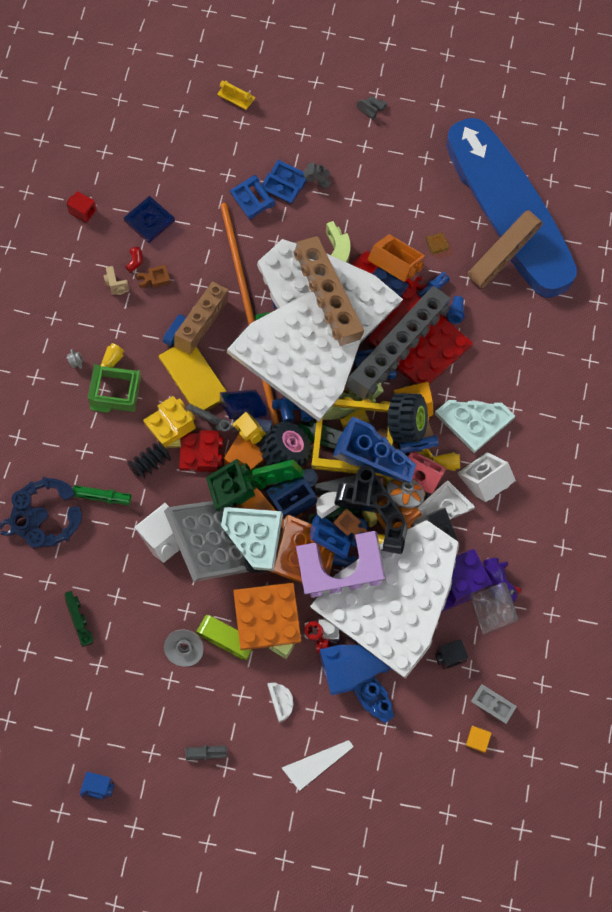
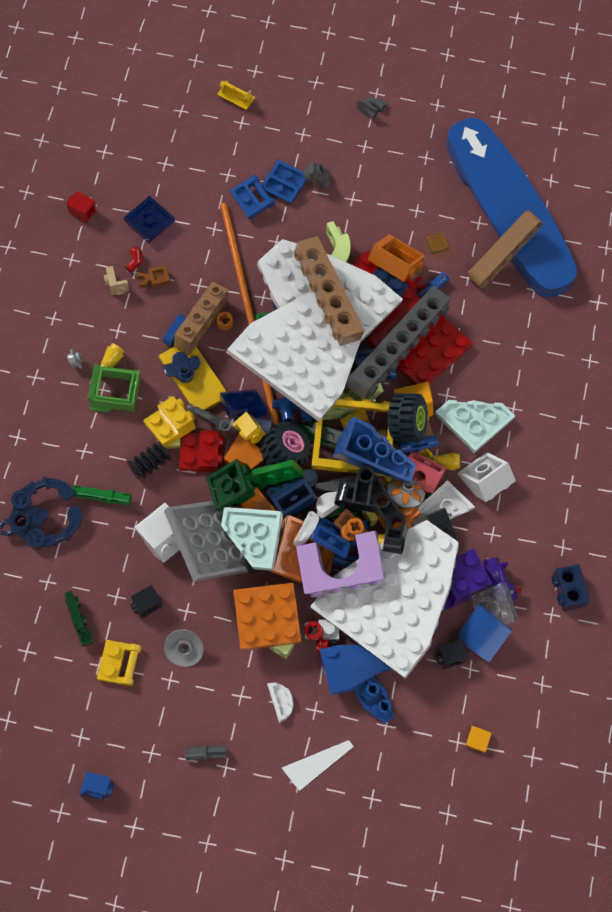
lime beam [196,615,253,660] -> none
blue cone [447,296,465,324] -> none
light grey hinge [471,684,517,724] -> none
none -> yellow plate [97,640,142,687]
none -> black brick [130,585,163,618]
none -> dark blue plate [163,352,200,383]
none -> orange bush [216,312,233,331]
none -> white tile [293,511,319,546]
none -> orange bush [341,518,364,541]
none -> blue slope [457,604,512,662]
none -> dark blue brick [551,564,590,611]

